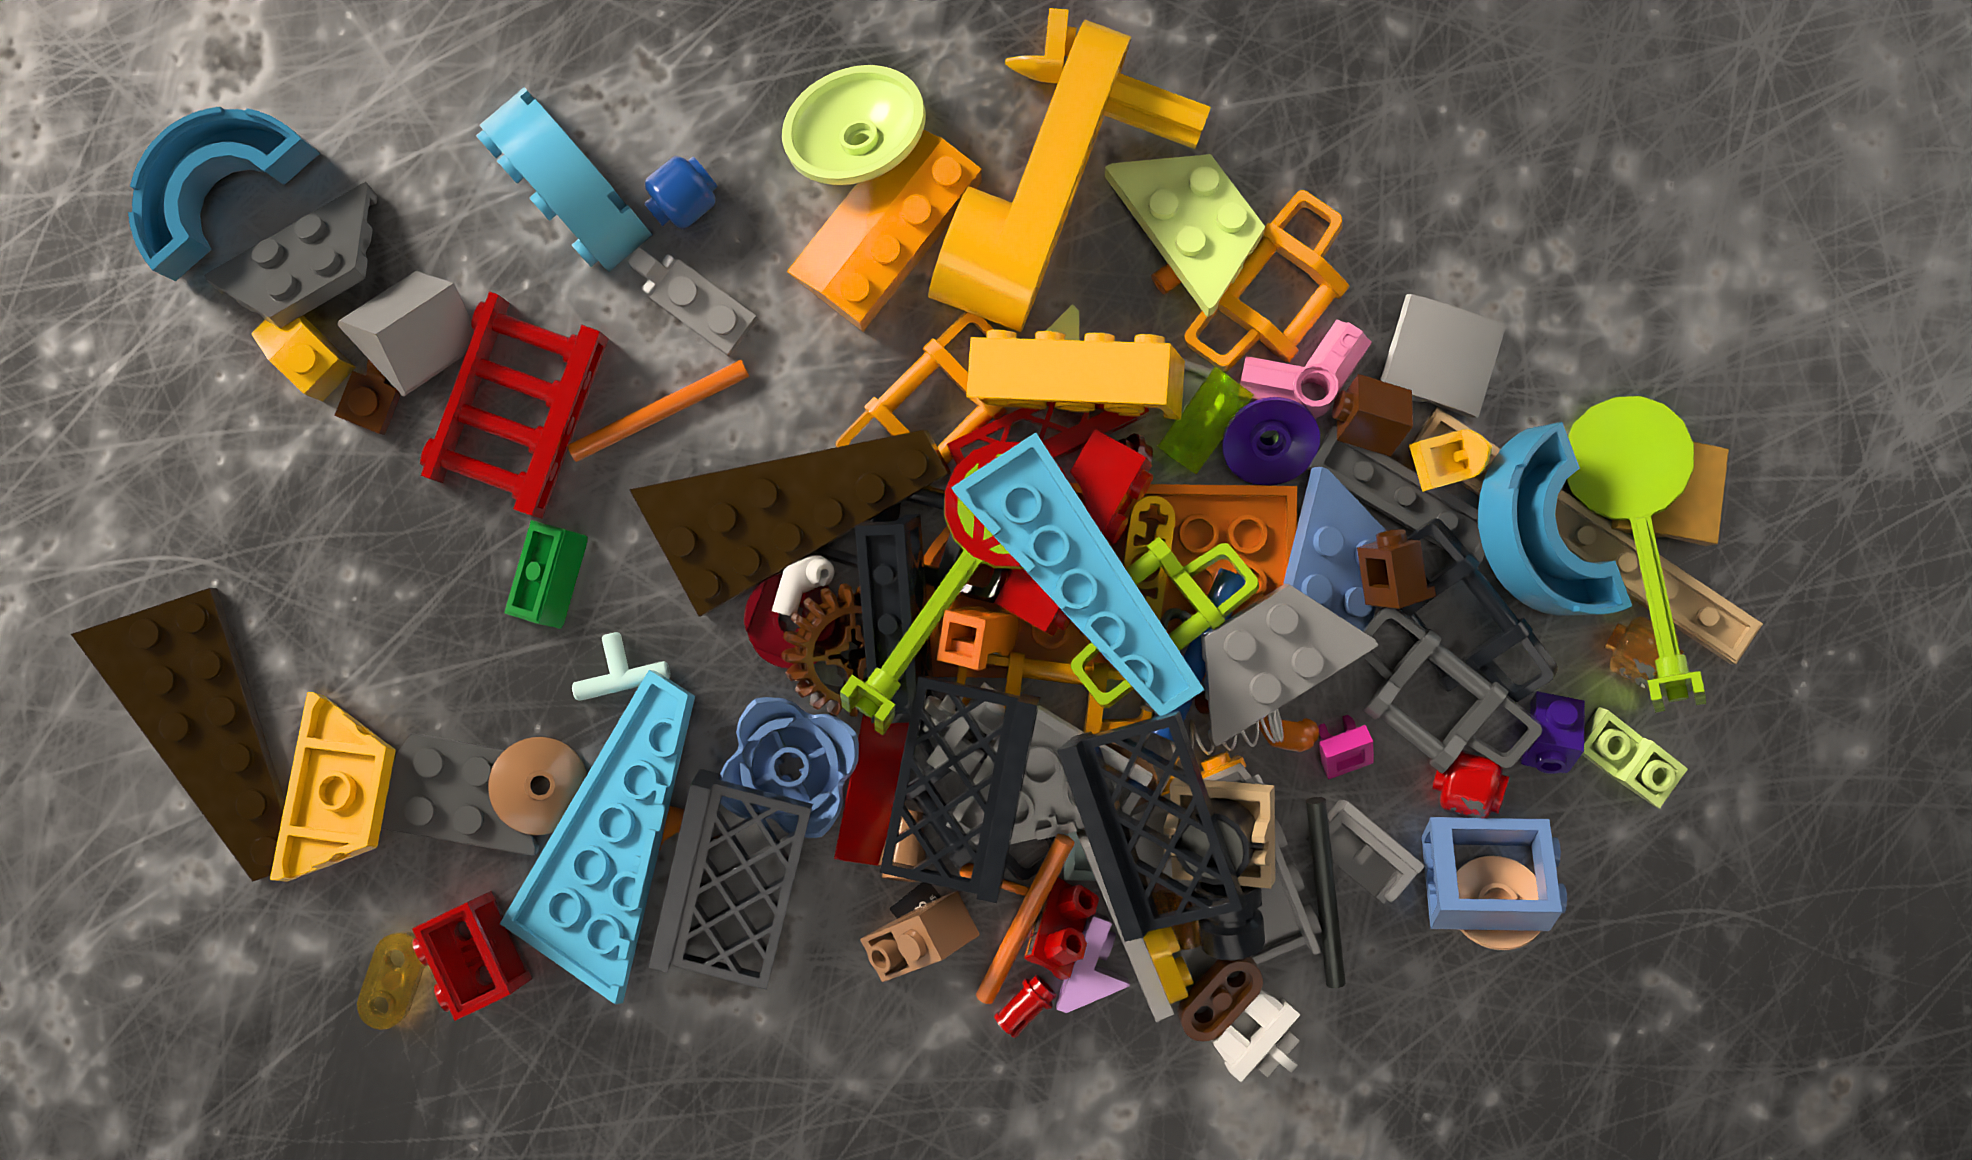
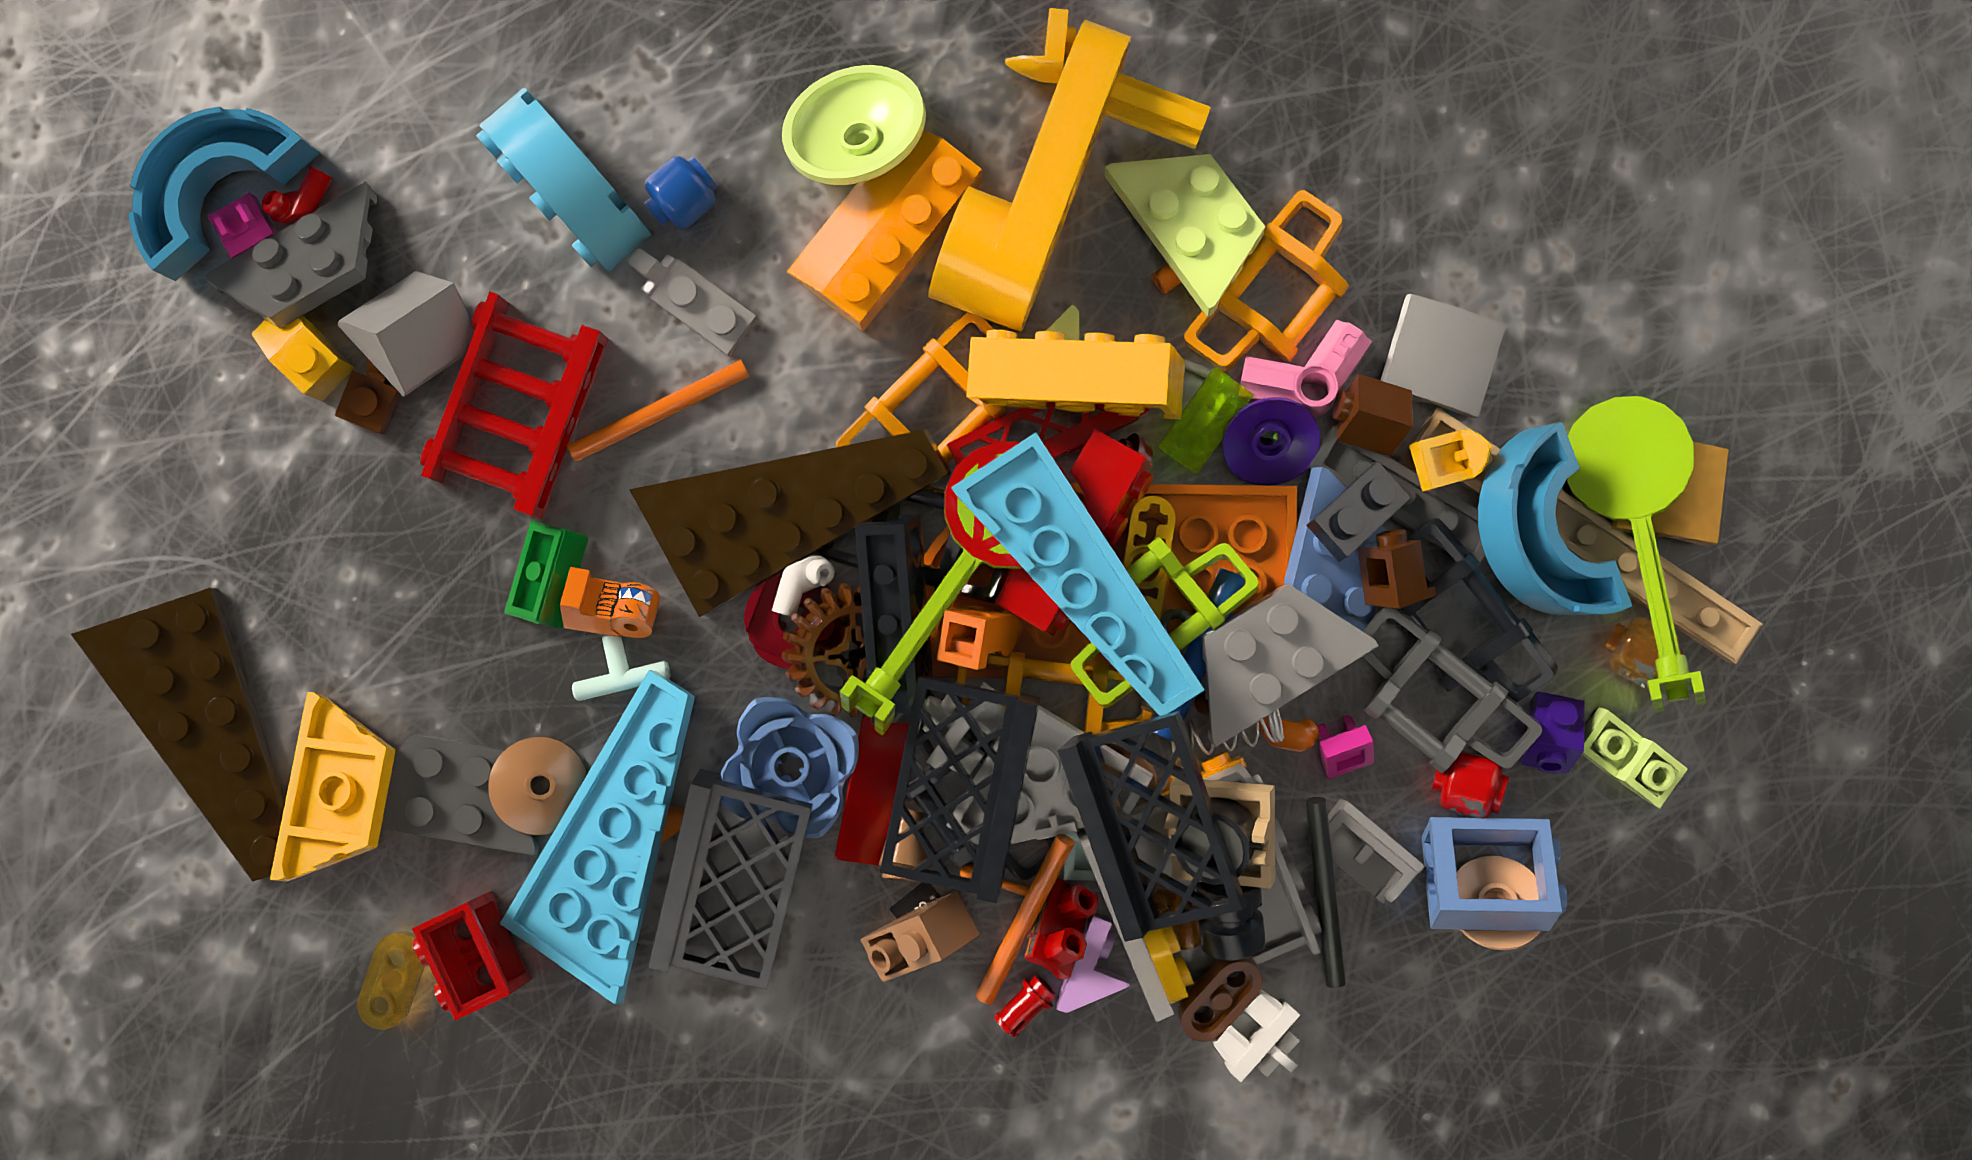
none -> dark pink tile [207,192,277,258]
none -> red arm [261,166,332,224]
none -> orange leg [560,567,661,638]
none -> black plate [1306,461,1410,562]

